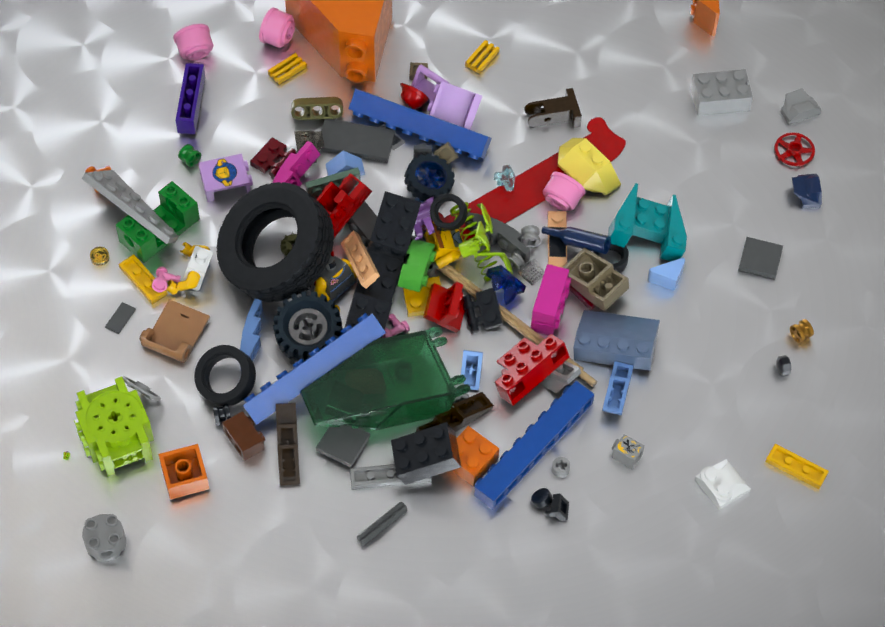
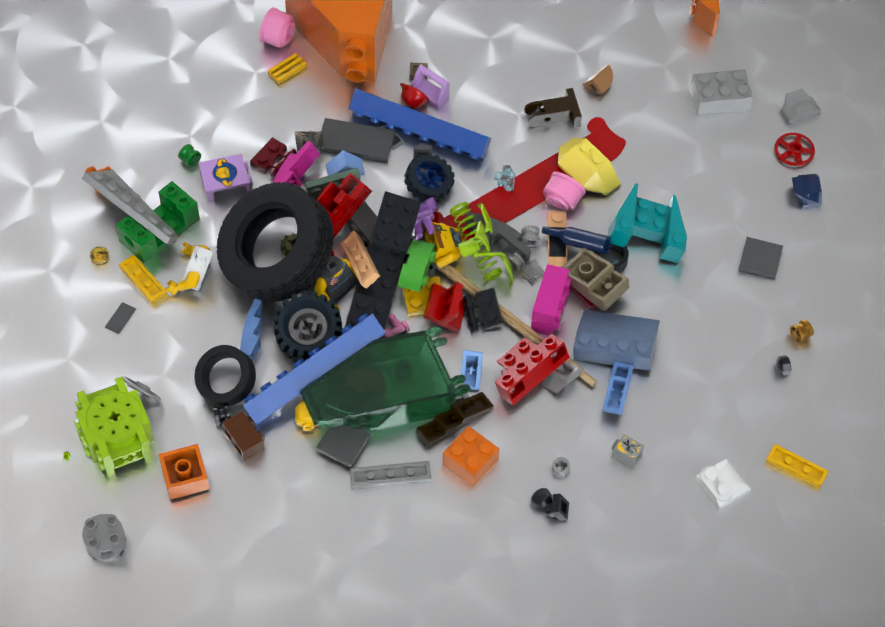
medium nougat door [139,299,210,363] -> none
bright pink piece [152,267,181,292] -> none
bright pink wheel [173,24,214,61] -> none
dark purple brick [175,63,206,134] -> none
dark brown slope [276,402,300,486] -> none
olive beam [291,97,343,120] -> none
dark grey axle [357,502,407,546] -> none
black brick [391,422,461,485] -> none
lavender panel [427,81,482,130] -> none
black tyre [430,193,468,231] -> none
dark tan tile [433,142,459,165] -> none
yellow tile [465,40,500,74] -> none
blue brick [474,381,594,510] -> none
clear blue tile [486,265,526,305] -> none
light blue slope [648,257,685,291] -> none
none -> yellow head [295,400,321,431]
none -> medium nougat brick [583,64,613,94]

